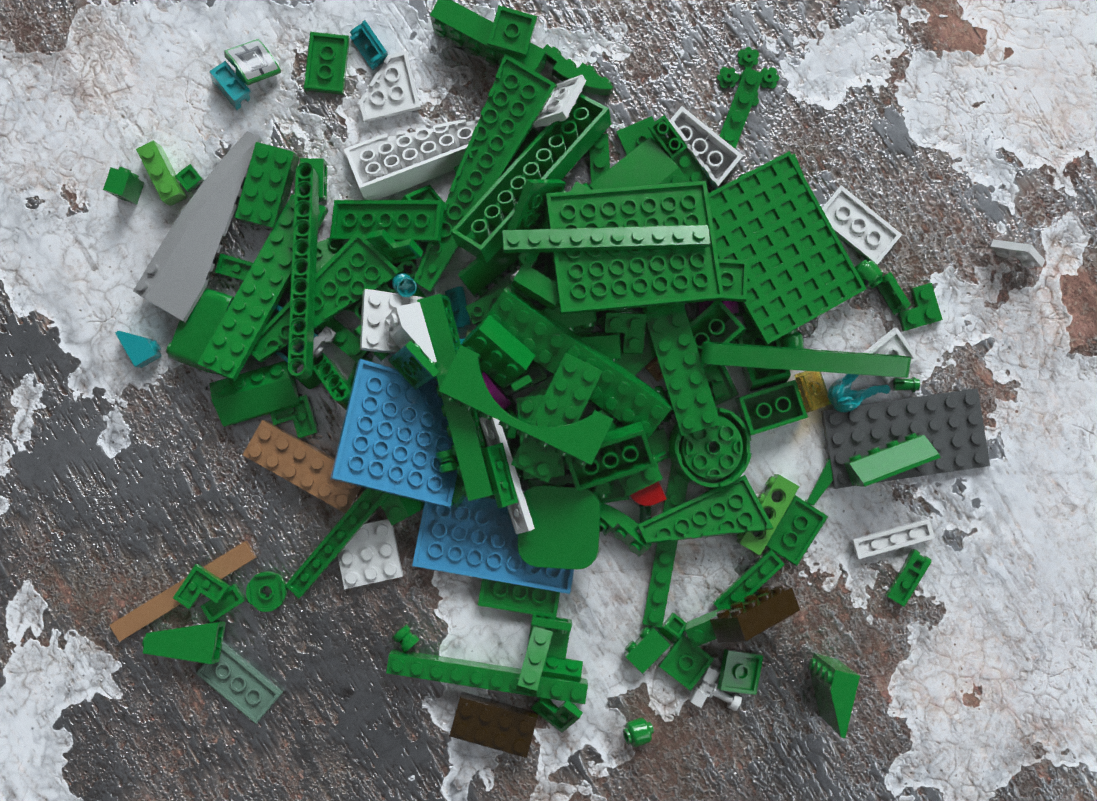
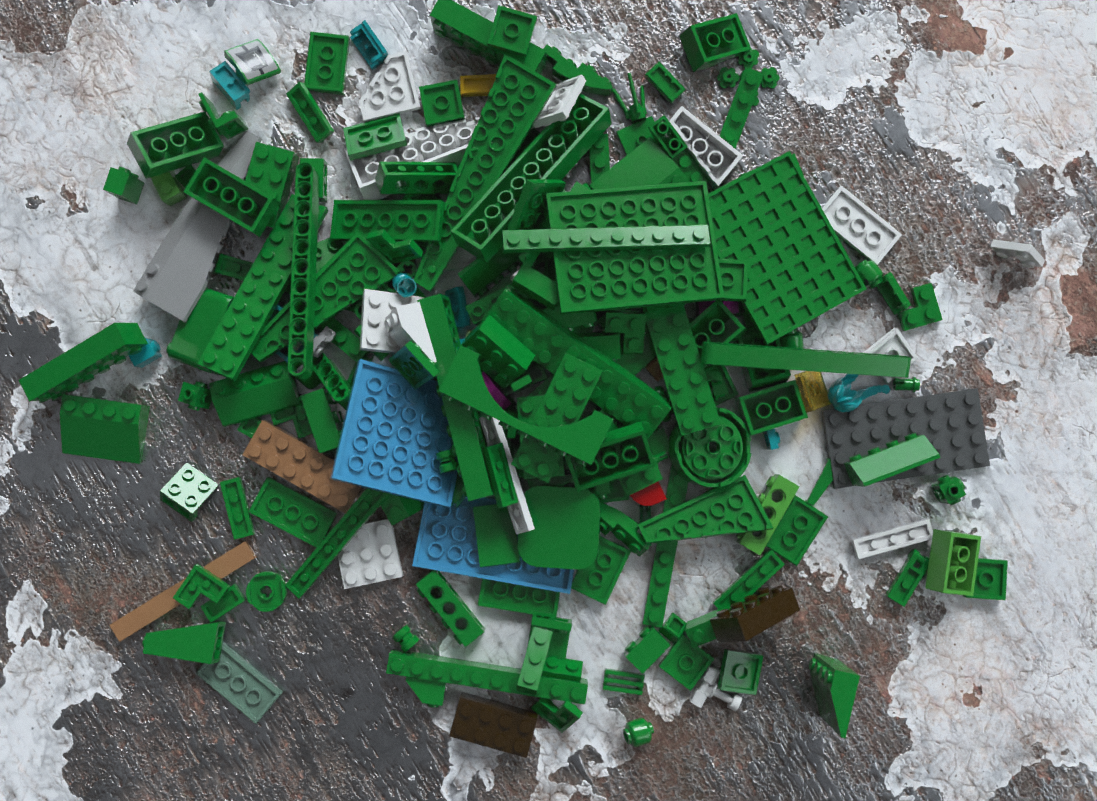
none -> green brick [18,323,148,403]
none -> green slope [59,394,150,464]
none -> green brick [127,112,224,179]
none -> bracket [160,463,218,522]
none -> green brick [178,381,212,411]
none -> green brick [183,157,280,237]
none -> green bracket [198,92,248,140]
none -> green plate [220,477,255,540]
none -> green plate [237,418,262,438]
none -> green plate [248,476,338,548]
none -> green plate [286,82,334,143]
none -> green brick [300,388,344,453]
none -> green plate [343,113,407,161]
none -> green brick [375,161,458,194]
none -> green slope [406,677,447,708]
none -> green brick [416,570,485,647]
none -> green plate [419,79,465,127]
none -> yellow tile [460,74,496,97]
none -> green tile [473,504,520,567]
none -> green plate [571,536,631,605]
none -> green tile [603,668,645,695]
none -> green plant [612,73,647,123]
none -> green plate [644,62,686,104]
none -> green slope [679,13,751,72]
none -> teal plate [763,429,780,450]
none -> bright green brick [925,529,981,596]
none -> green brick [931,475,966,505]
none -> green plate [963,558,1008,600]

